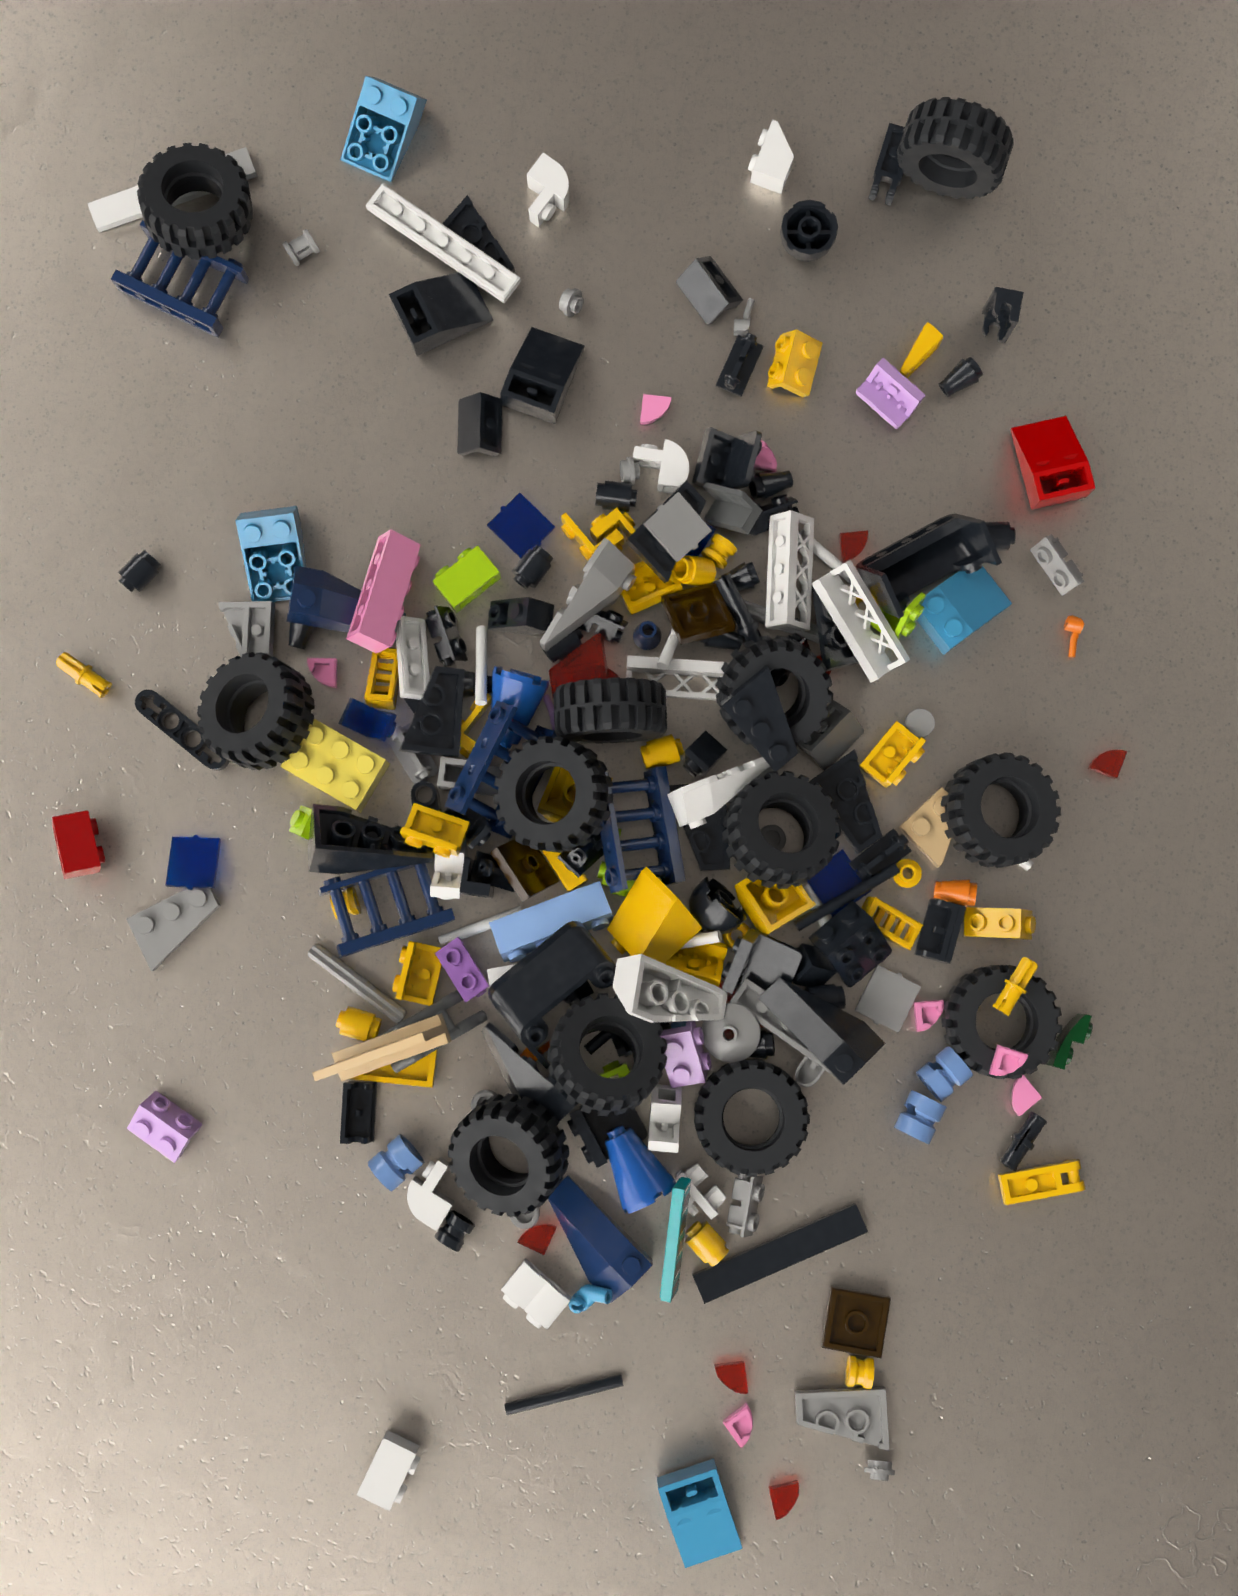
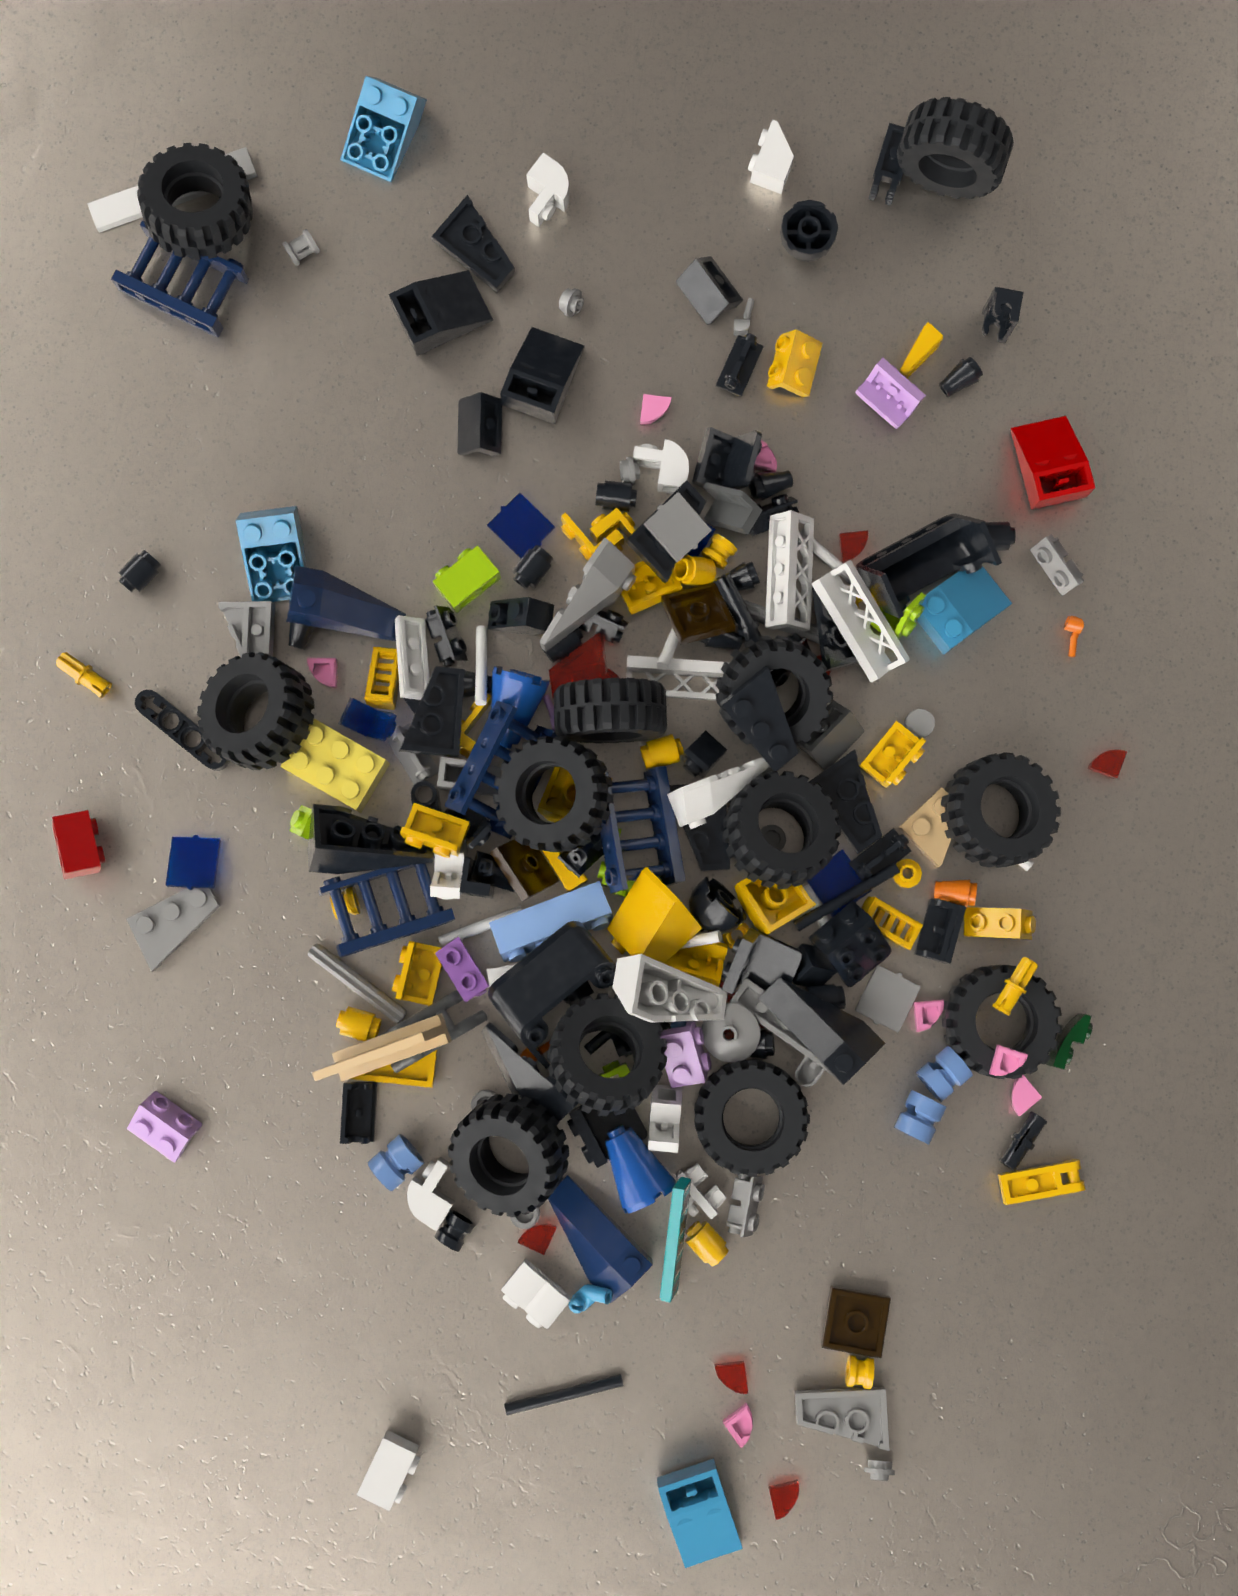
bright pink brick [346,529,421,653] -> none
white tile [366,183,521,304] -> none
dark blue cone [633,621,662,650] -> none
black tile [692,1203,868,1304] -> none

